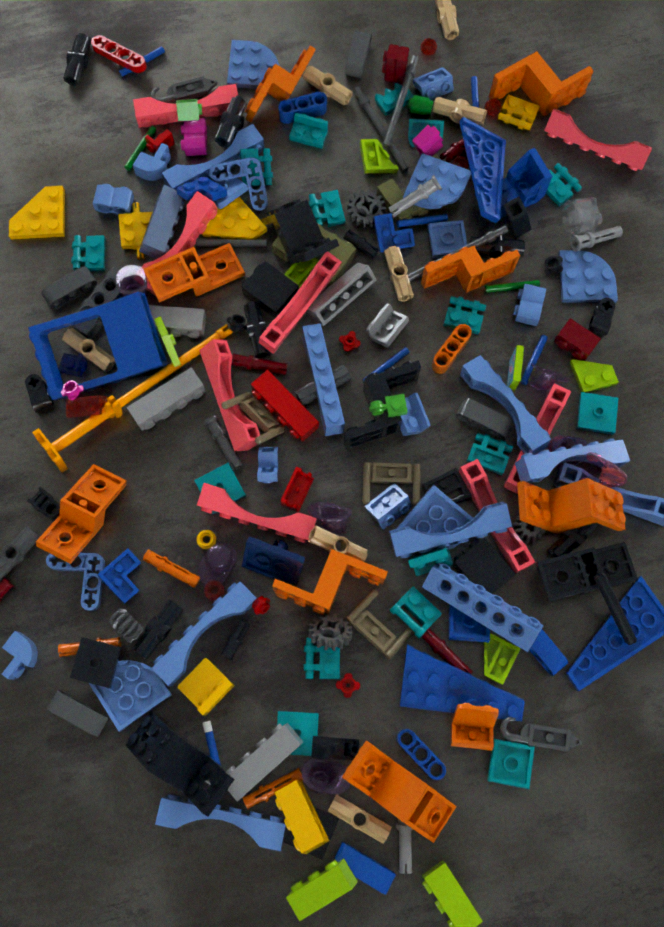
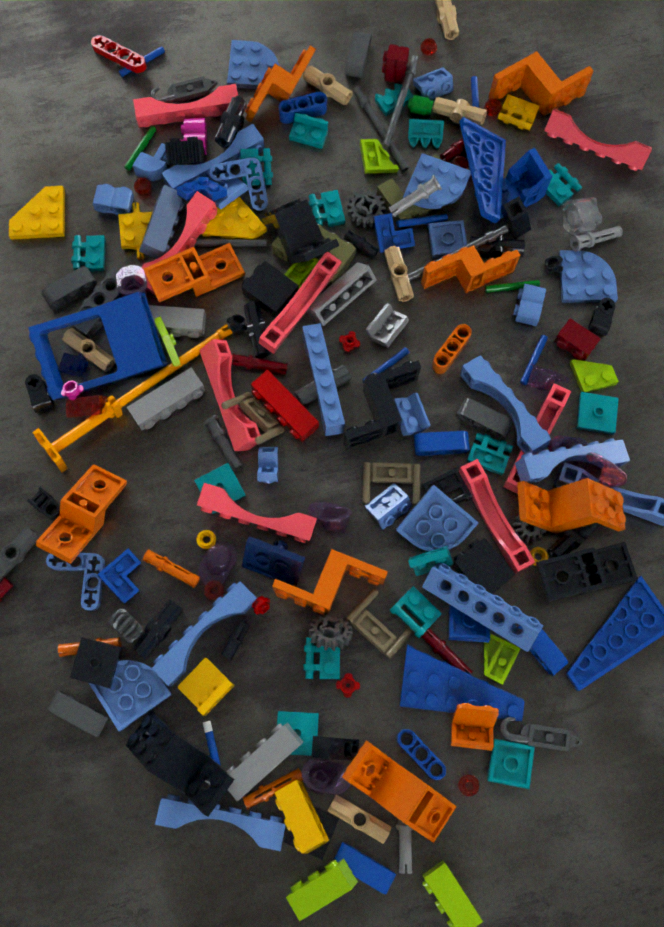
medium blue brick [2,631,38,680] -> none
black piece [63,33,91,86] -> none
red bracket [145,129,175,153] -> none
bright green brick [176,99,202,121] -> none
red hinge [280,466,314,513] -> none
tan piece [308,526,368,562] -> none
bright green plate [369,394,408,417] -> none
medium blue arch [389,502,512,558] -> none
dark pink brick [412,125,443,156] -> none
teal plate [443,296,486,335] -> none
lime tile [507,345,524,393] -> none
black axle [594,572,637,645] -> none
none -> clear red plate [134,177,152,195]
none -> black brick [165,137,205,166]
none -> blue beam [414,431,470,456]
none -> clear red plate [458,774,480,796]
none -> yellow plate [530,547,549,566]

